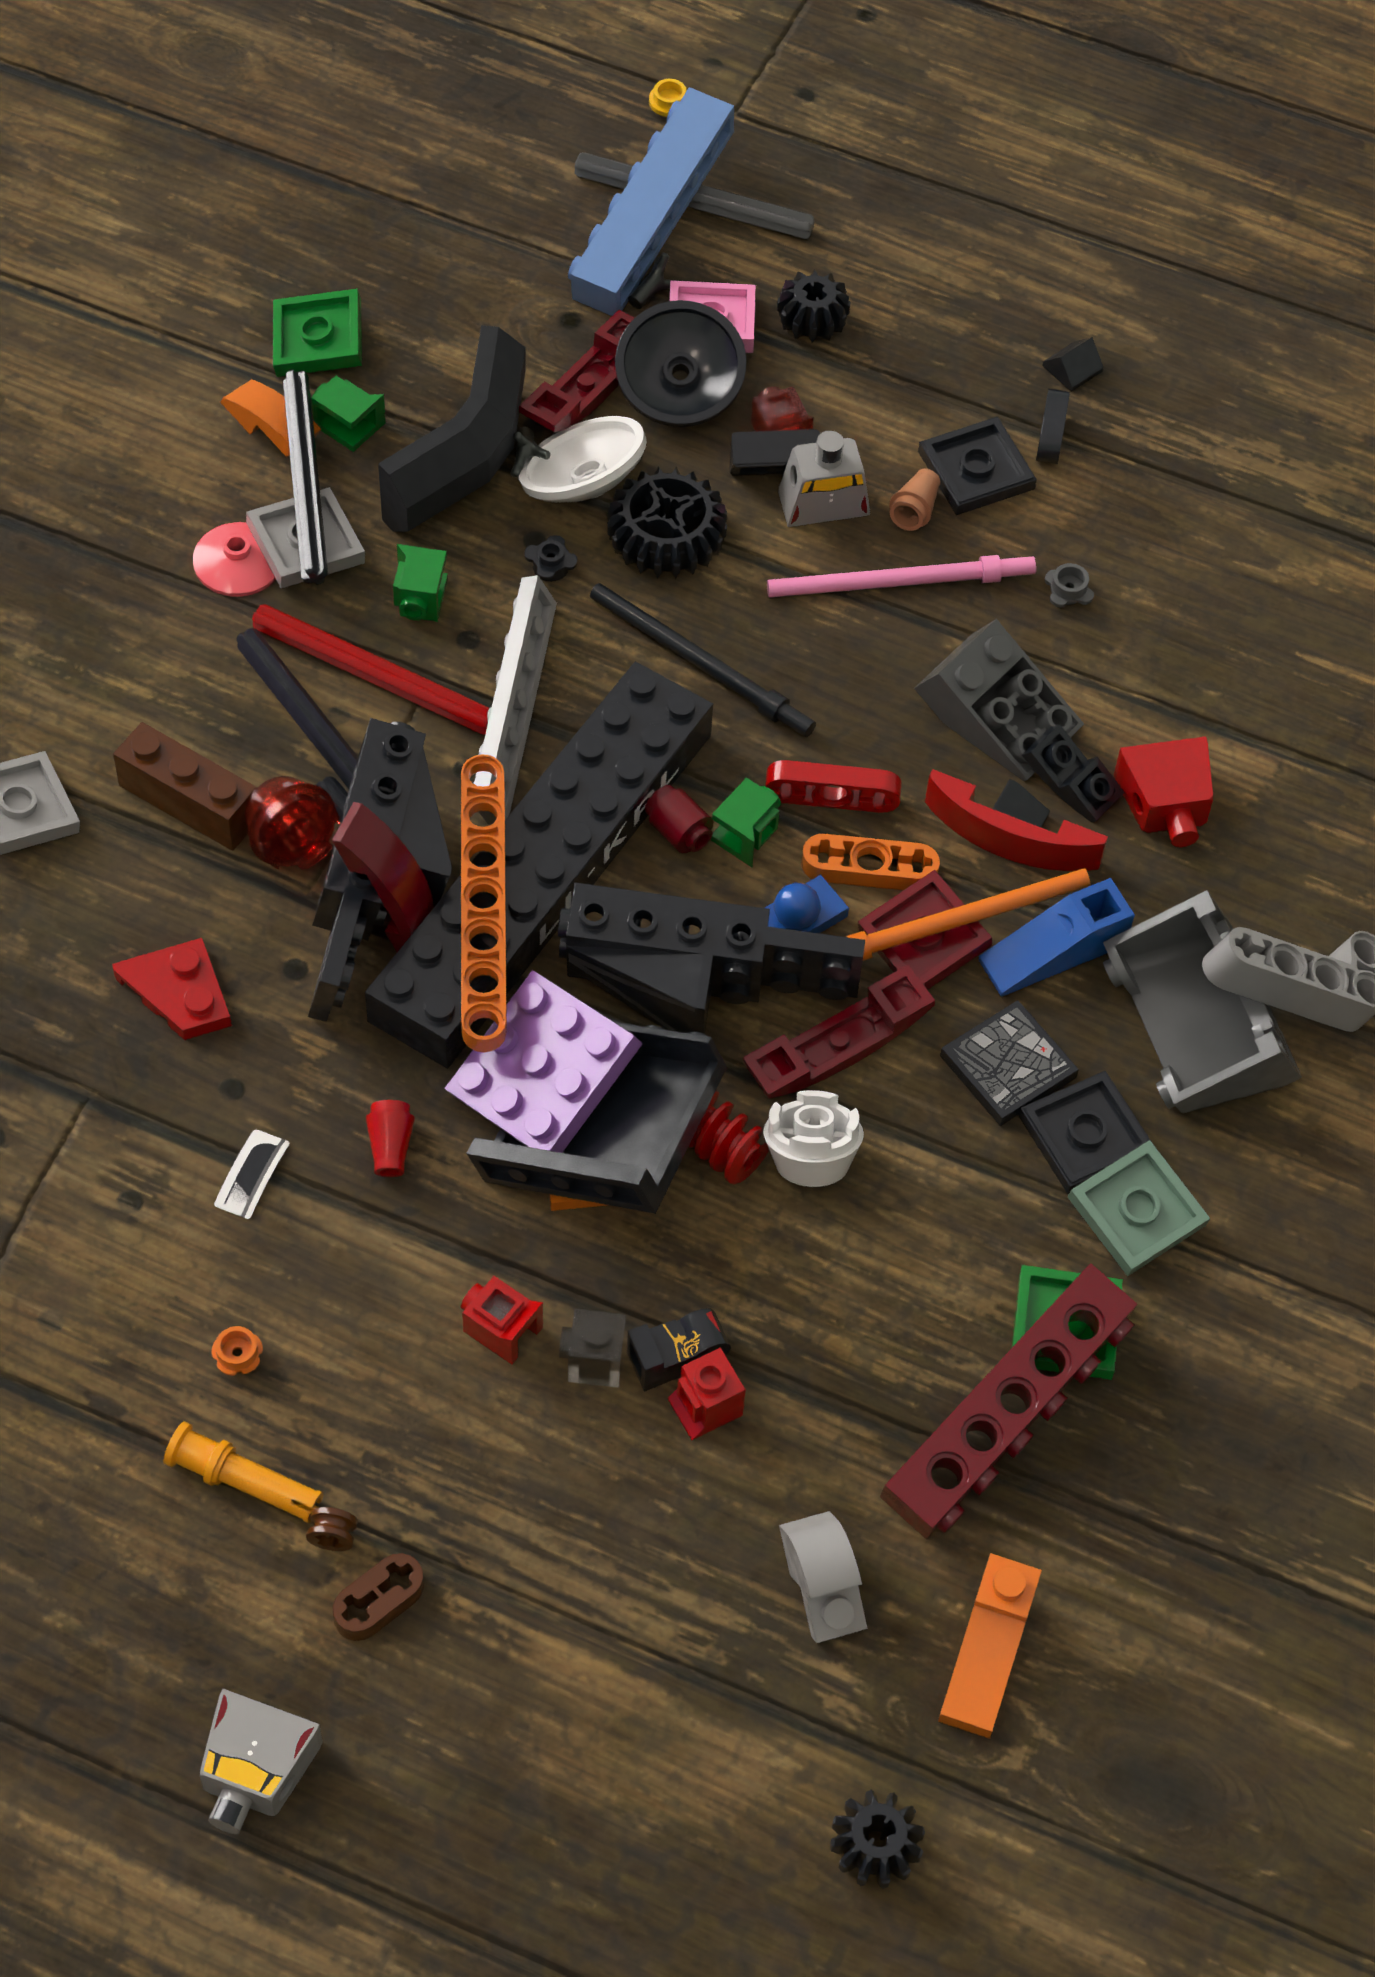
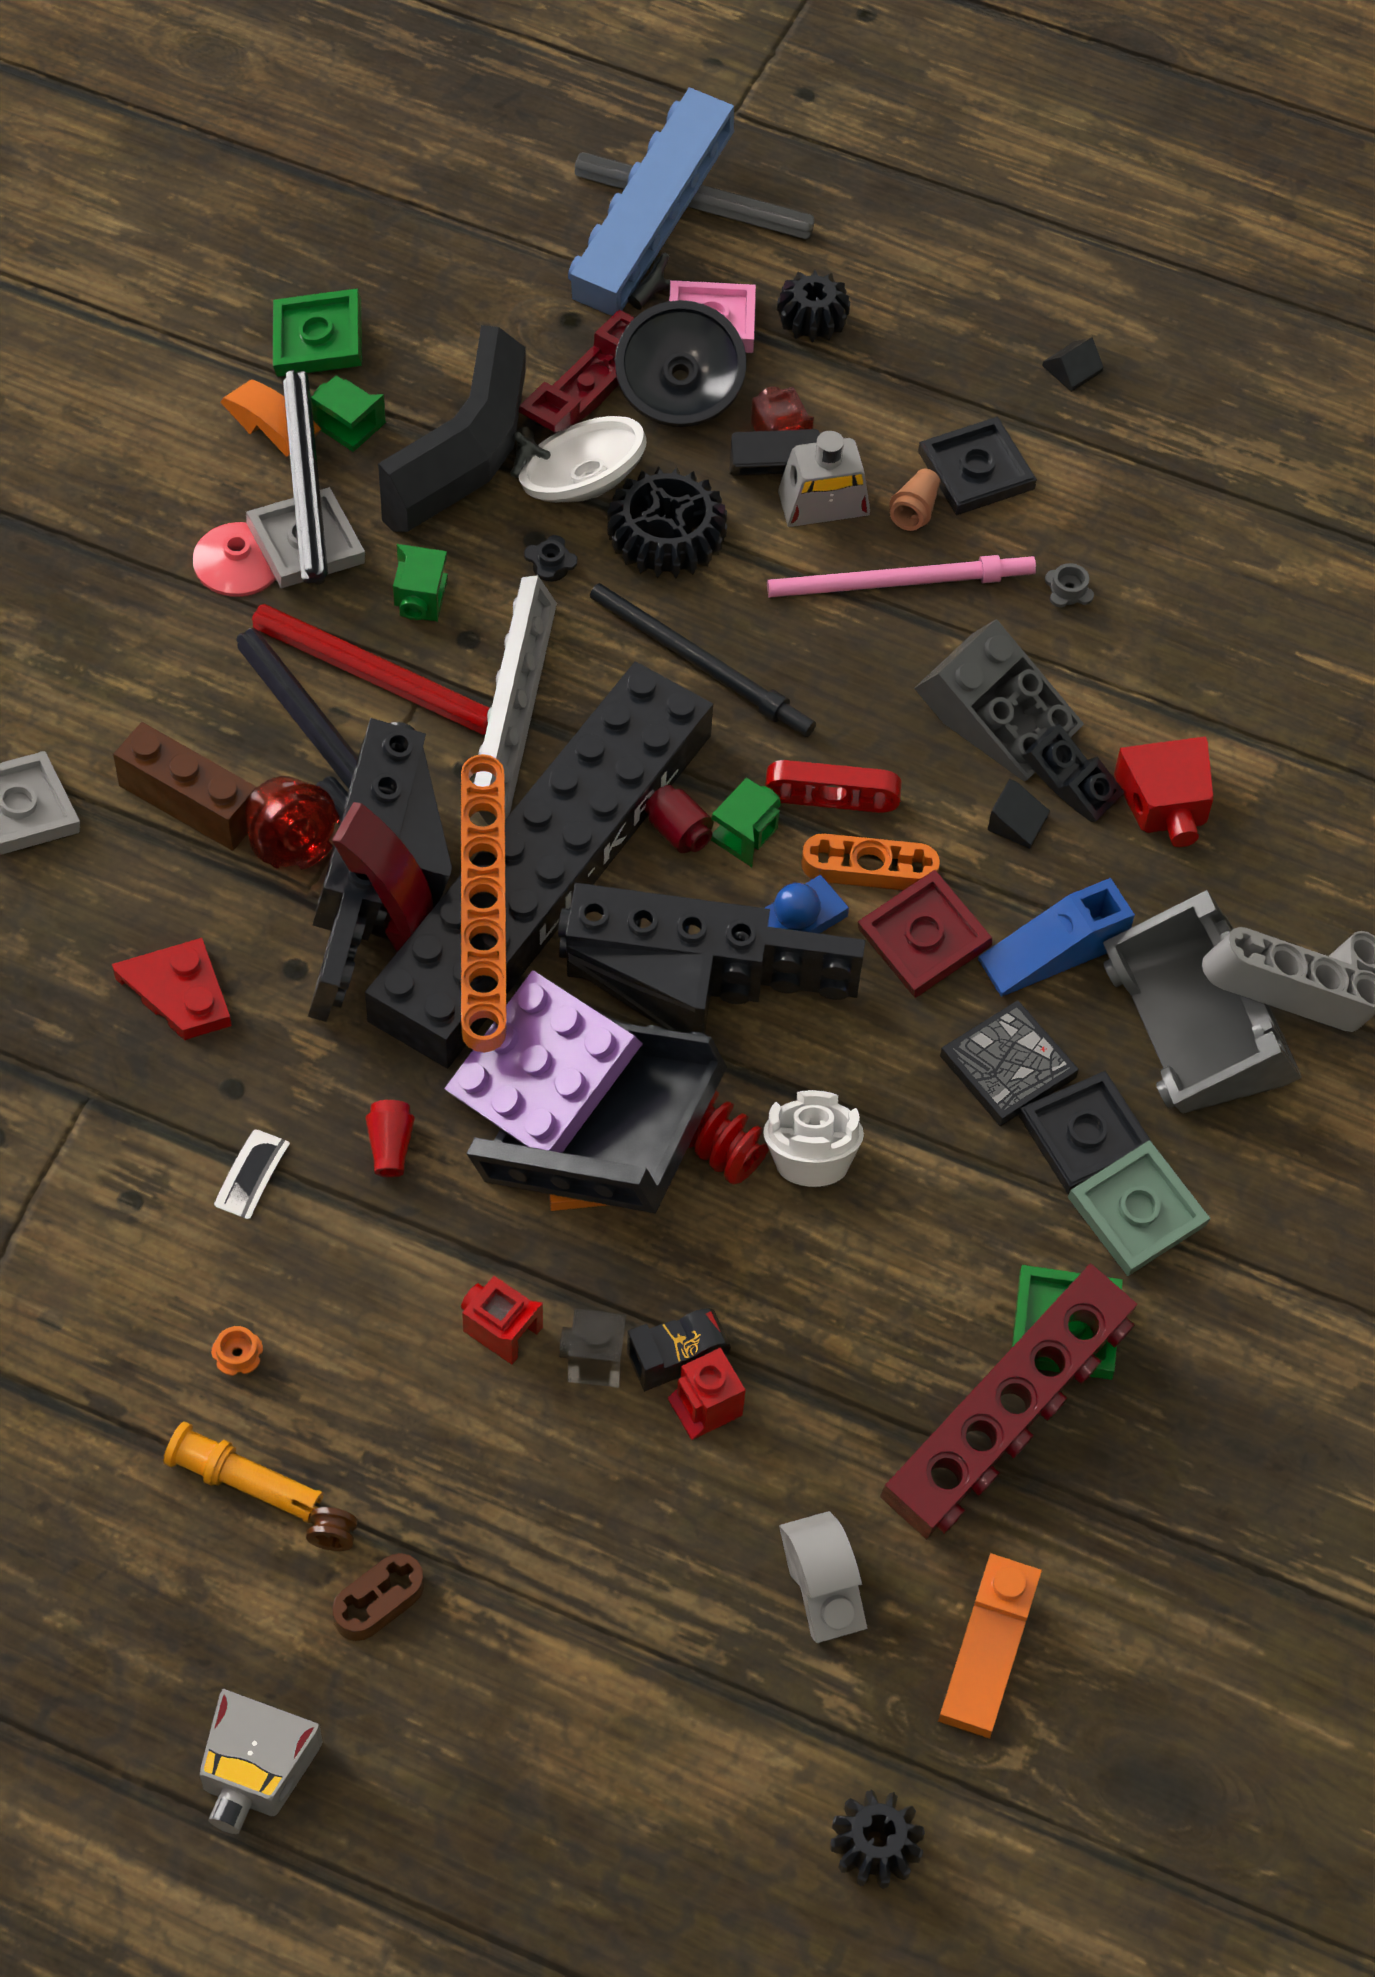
yellow plate [649,79,687,117] -> none
dark red slope [743,964,935,1099] -> none
orange bar [845,868,1091,961] -> none
red slope [925,769,1108,871] -> none
black beam [1036,389,1070,464] -> none

